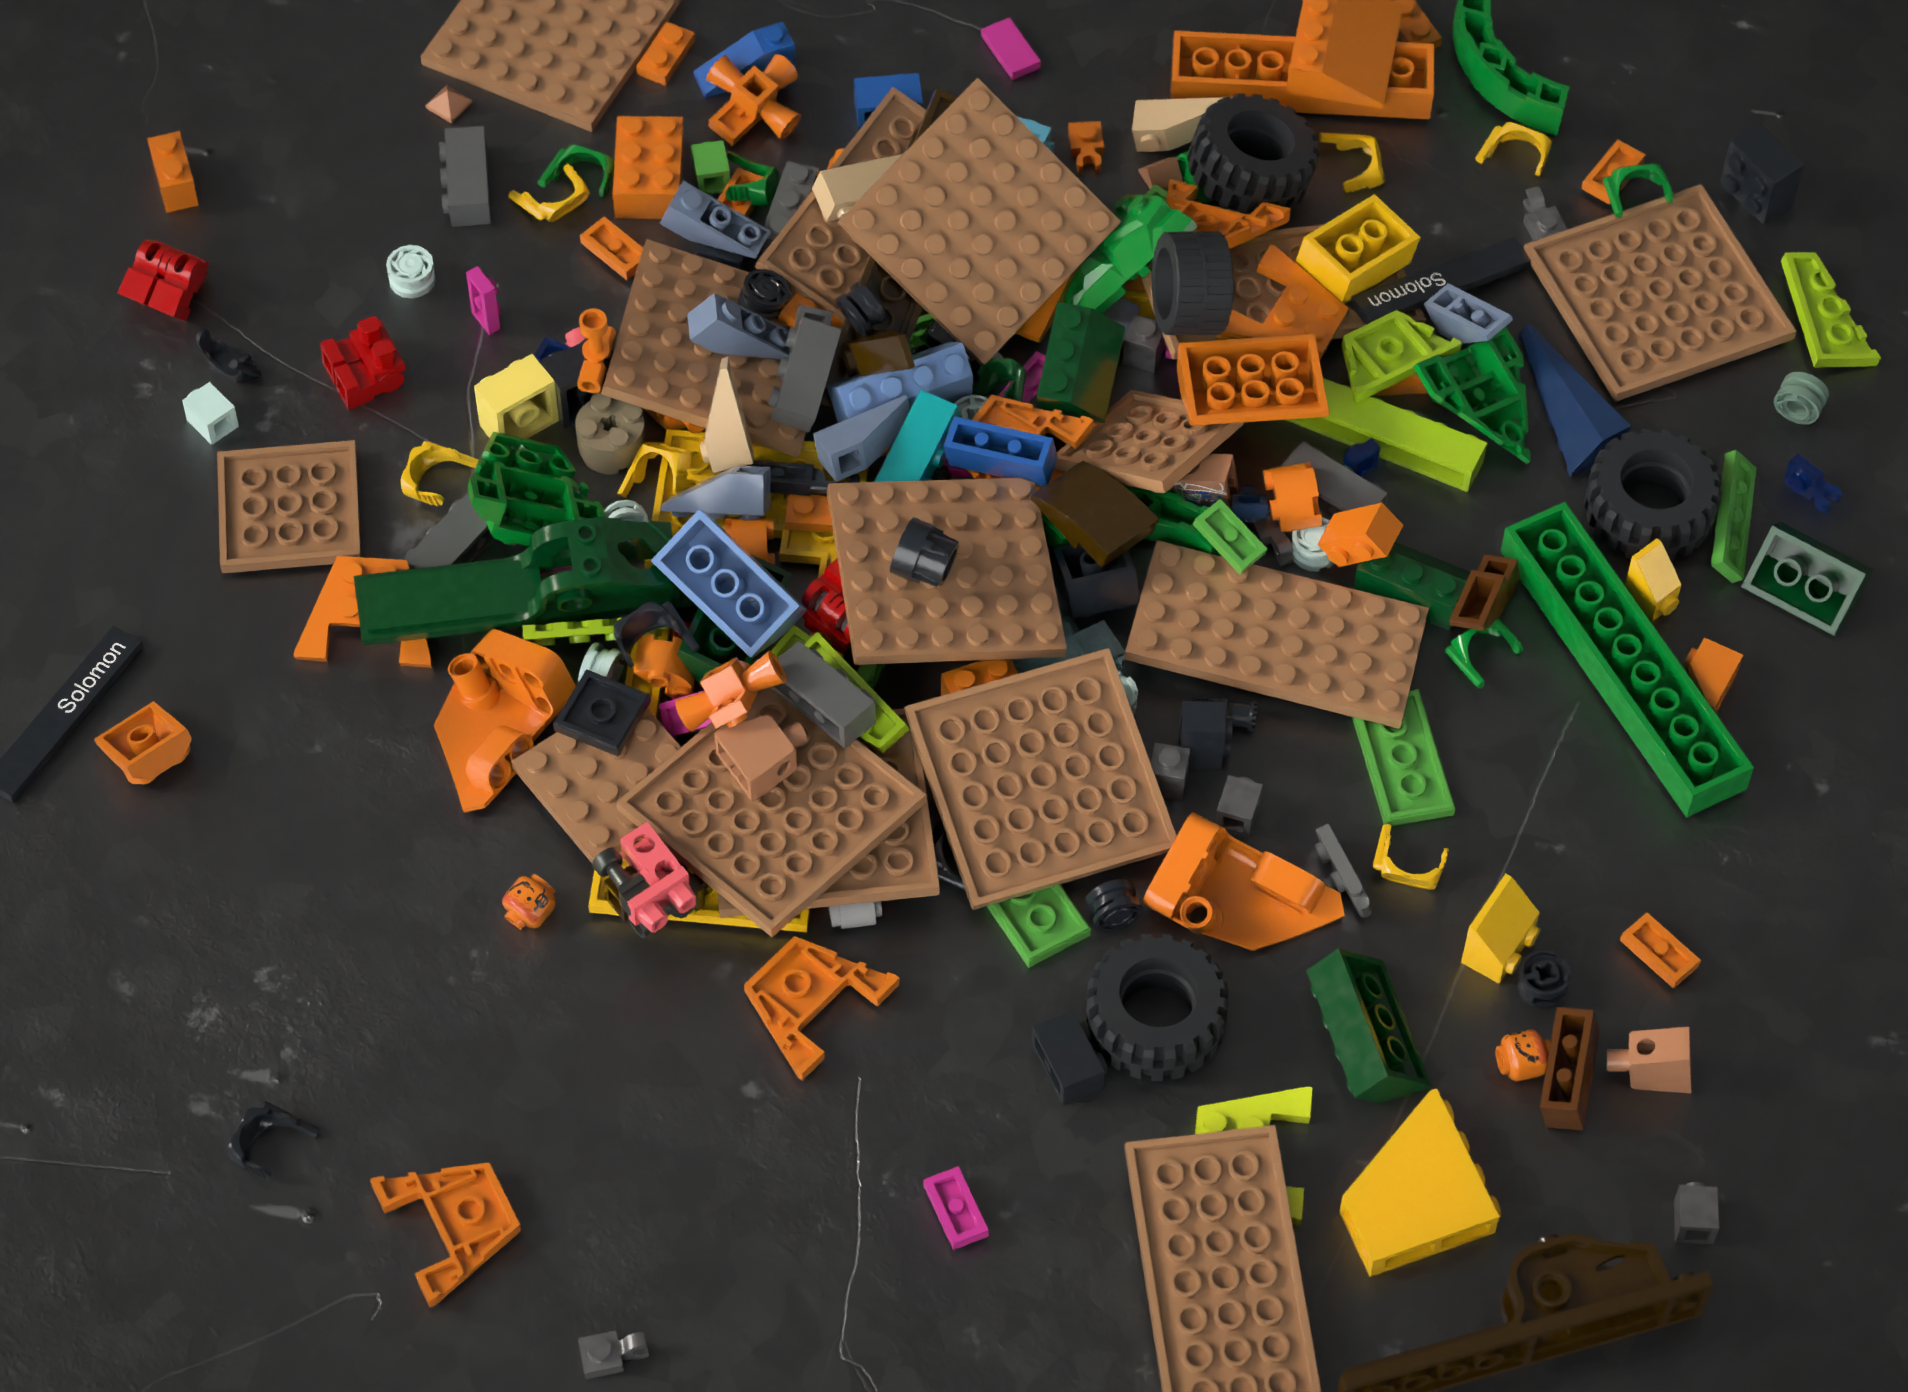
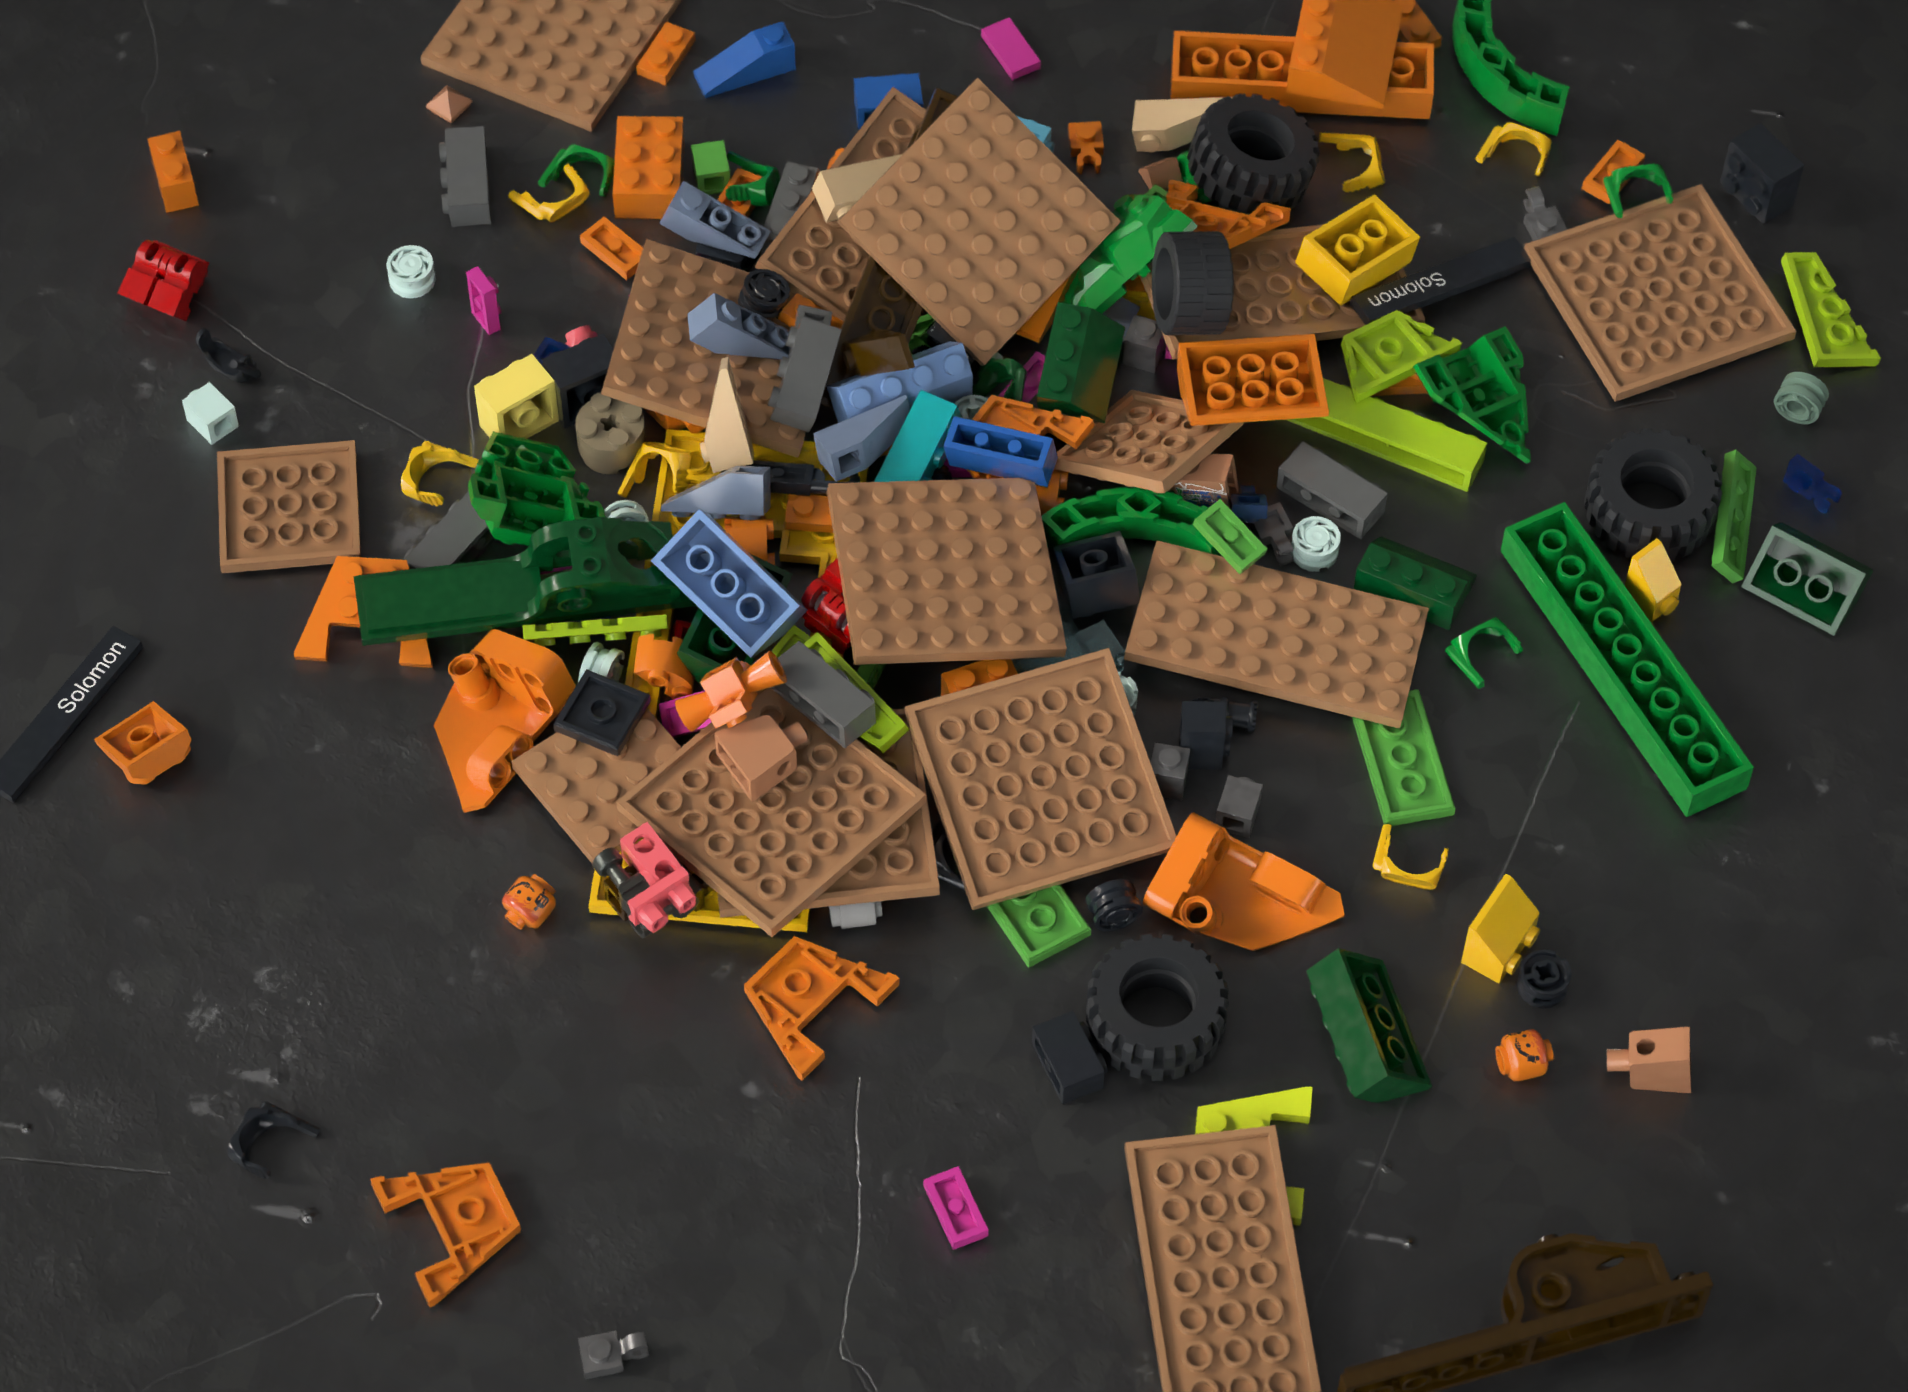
red hips [320,316,406,410] -> none
orange bar [577,308,617,394] -> none
black helmet [613,601,700,668] -> none
orange brick [706,55,801,146] -> none
black wheel [836,282,887,336] -> none
black piece [890,517,959,587] -> none
dark brown slope [1030,461,1159,568] -> none
orange wing [1216,244,1349,360] -> none
orange cylinder [1263,462,1322,533] -> none
dark grey hinge [1314,823,1372,918] -> none
orange brick [1317,502,1403,567] -> none
yellow slope [1340,1088,1501,1277] -> none
clear blue plate [1343,438,1381,477] -> none
sand blue slope [1424,283,1513,343] -> none
reddish brown slope [1449,554,1520,631] -> none
dark blue wedge [1518,324,1631,477] -> none
reddish brown brick [1540,1007,1600,1130] -> none
orange plate [1620,912,1701,989] -> none
flat silver brick [1674,1182,1719,1245] -> none
orange slope [1684,637,1743,713] -> none

